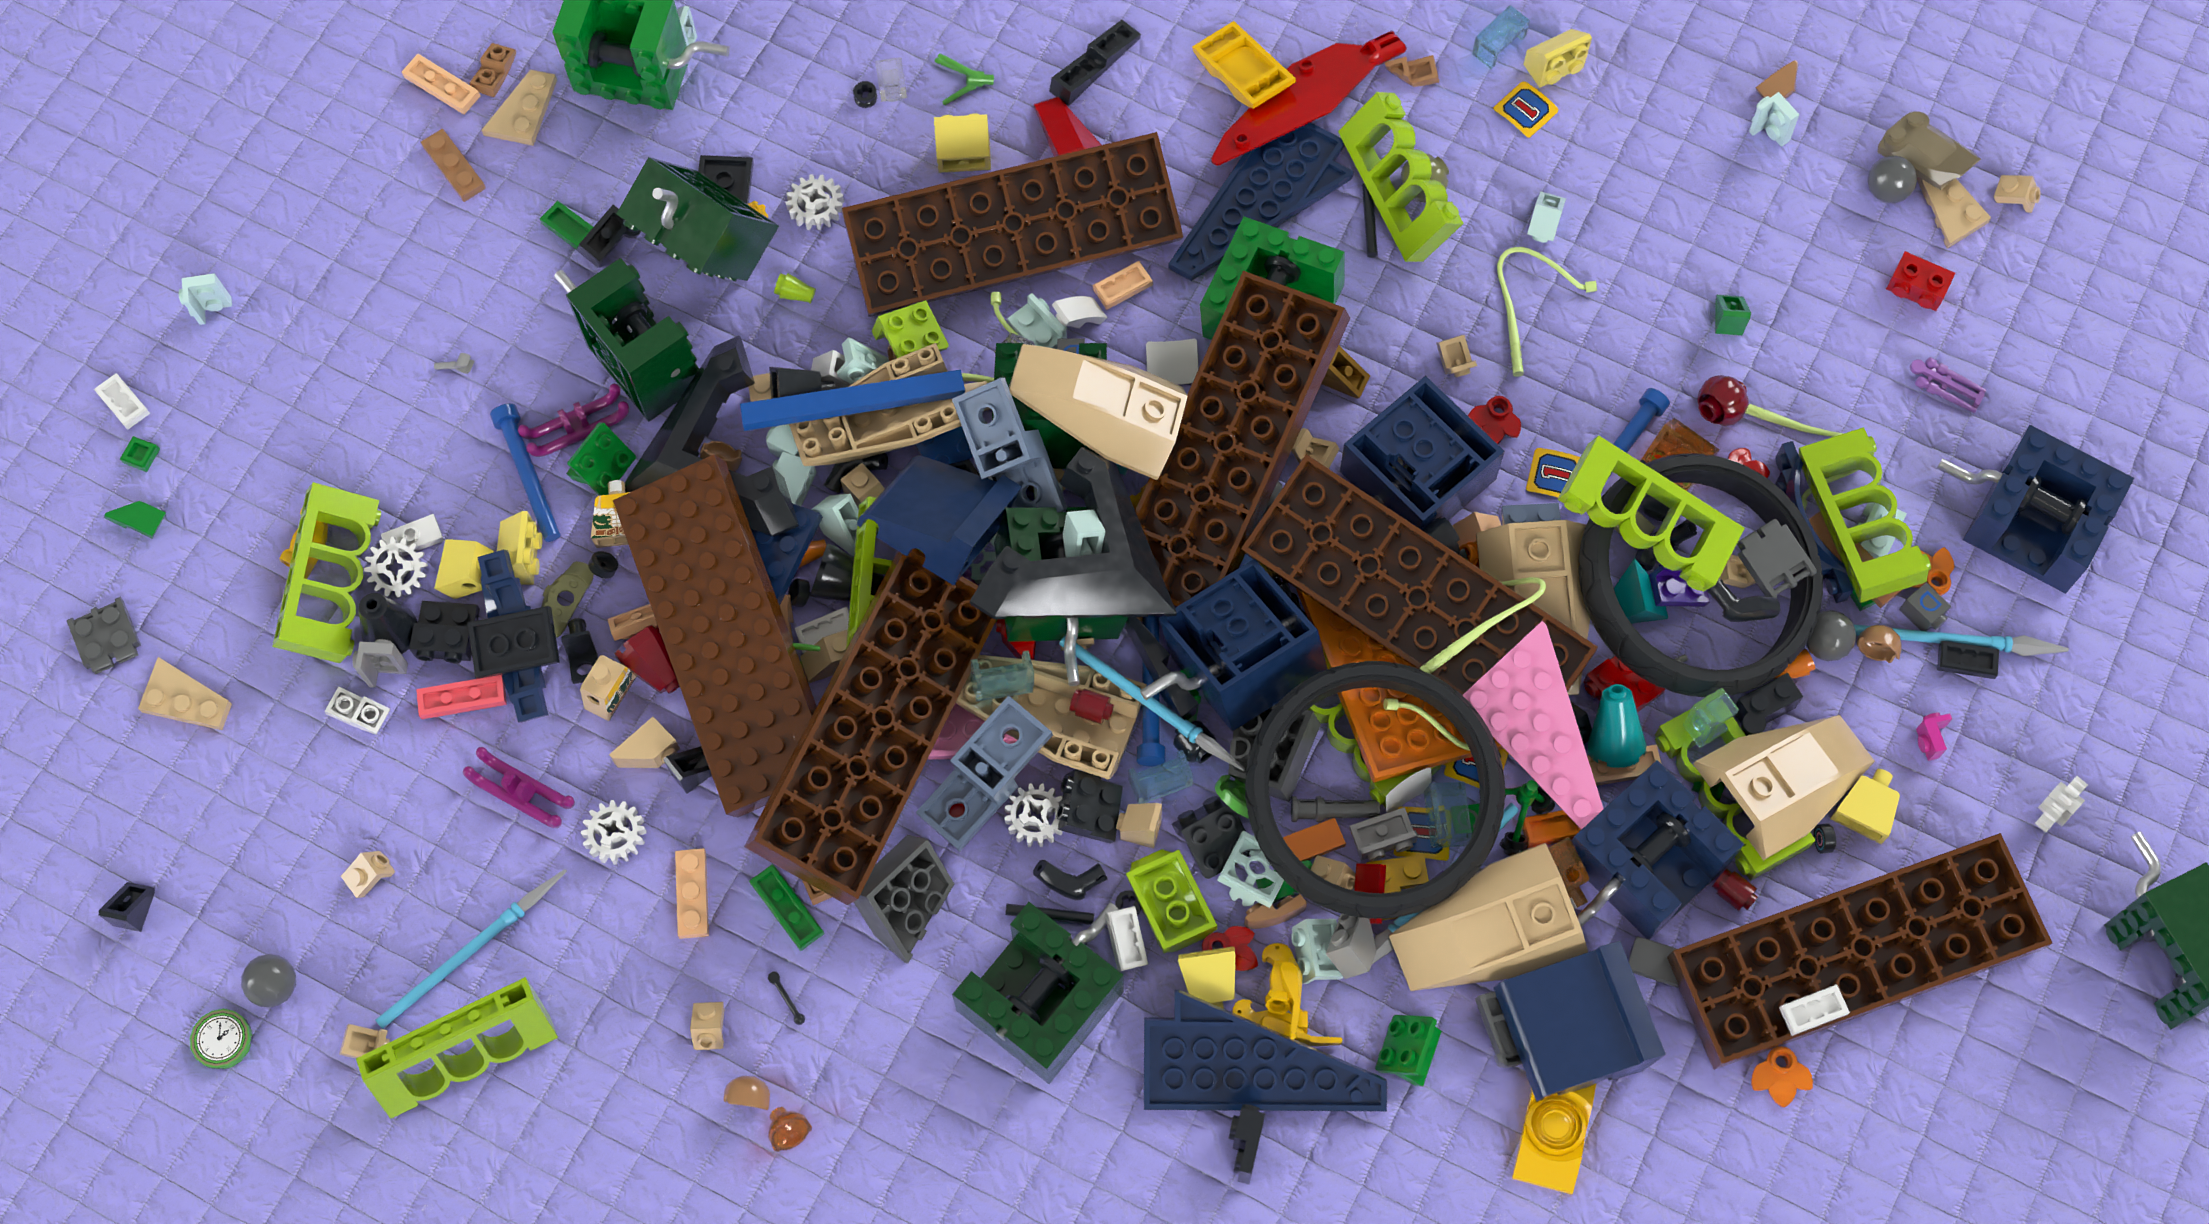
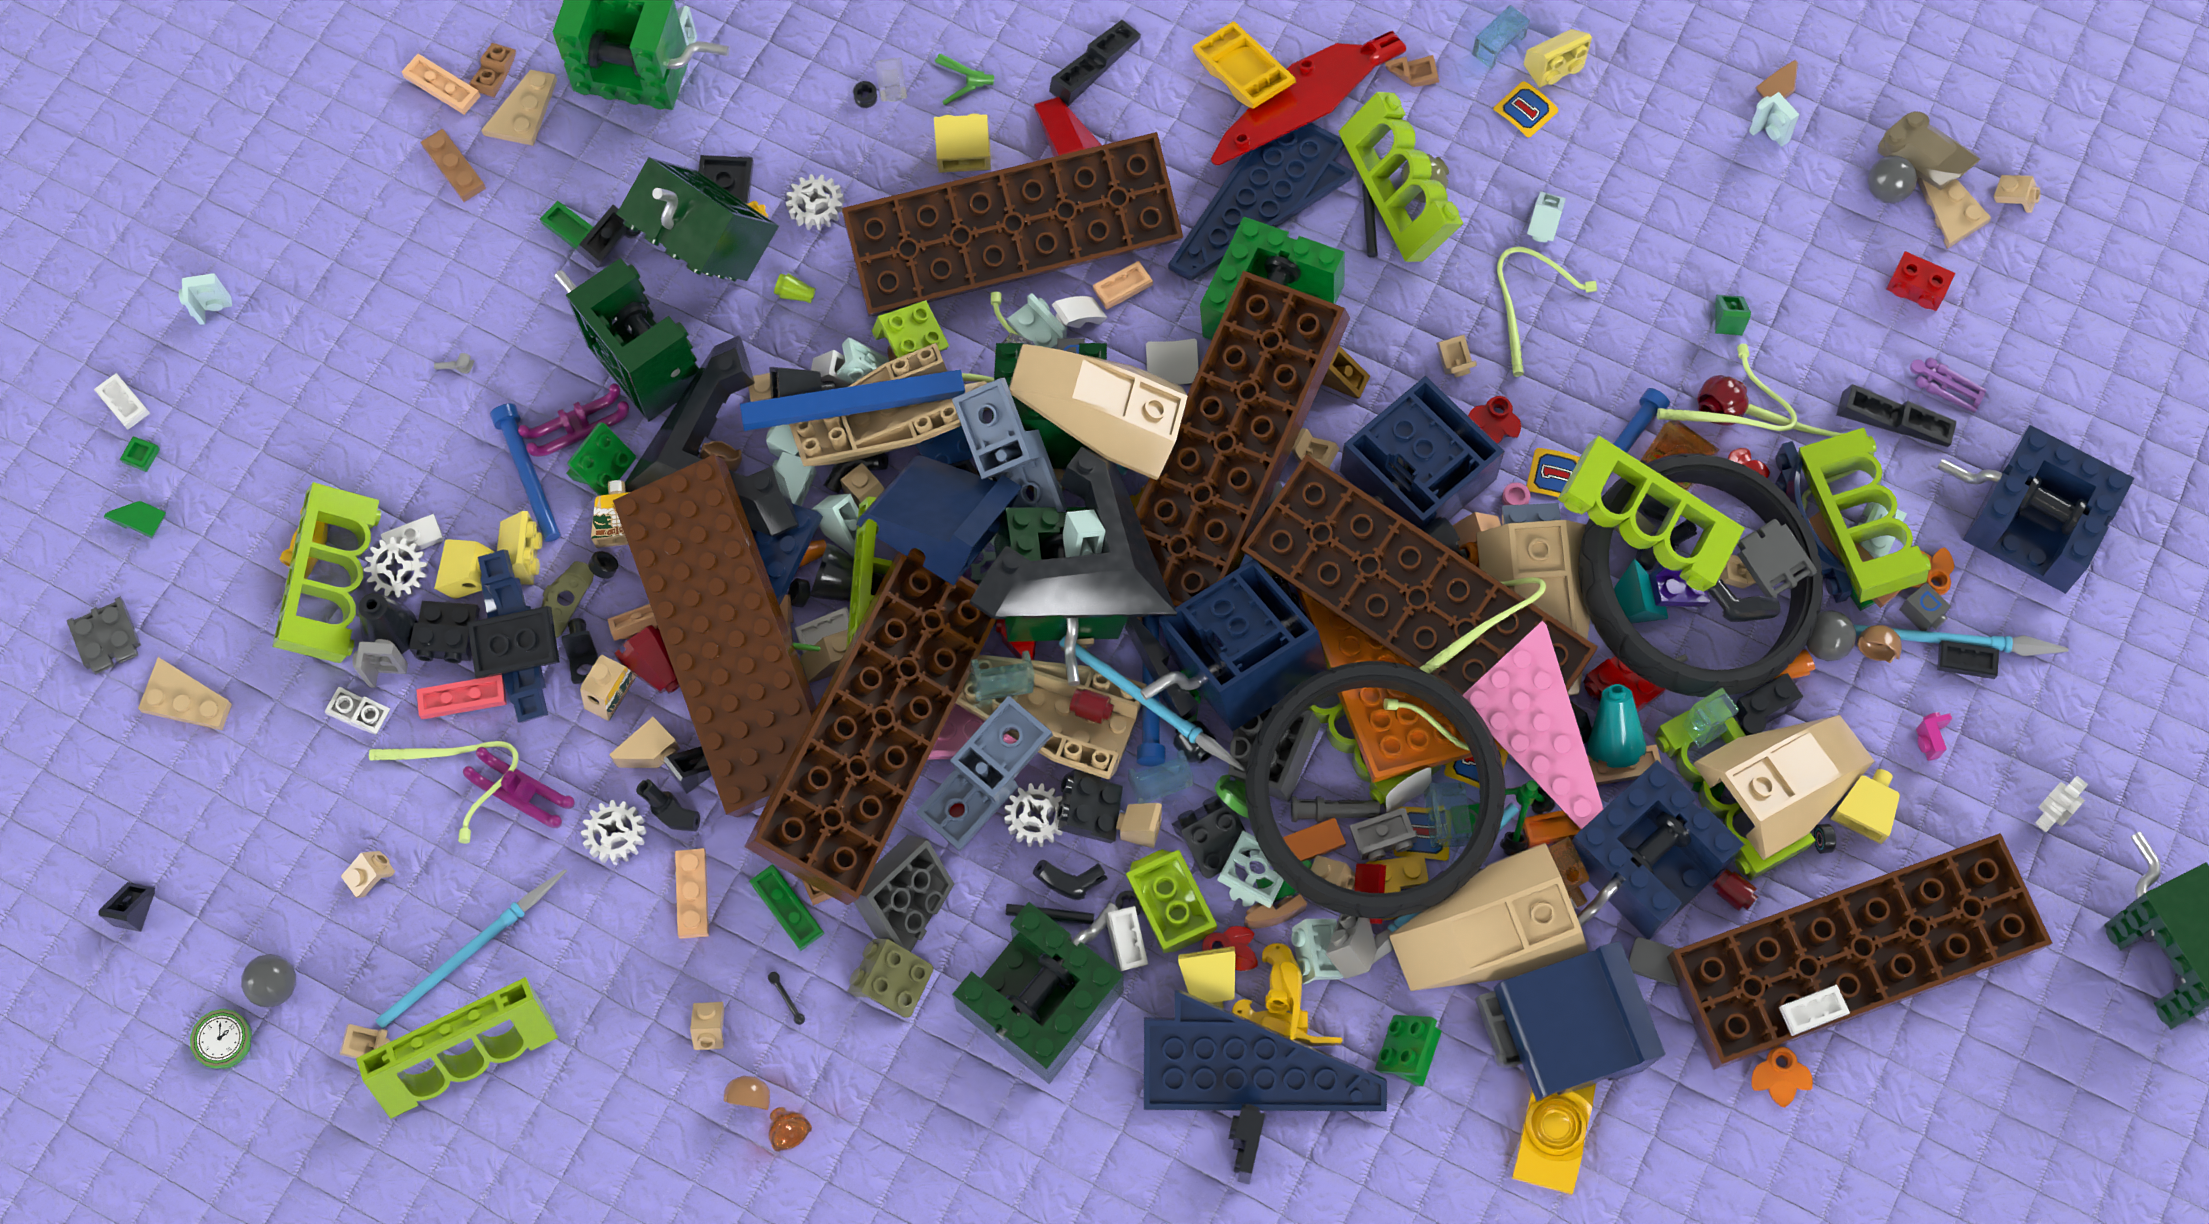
none -> yellowish green piece [369,741,518,844]
none -> black arm [636,779,700,832]
none -> olive bracket [847,939,933,1018]
none -> bright pink tile [1502,483,1531,506]
none -> yellowish green piece [1657,344,1797,431]
none -> black slope [1836,384,1957,447]

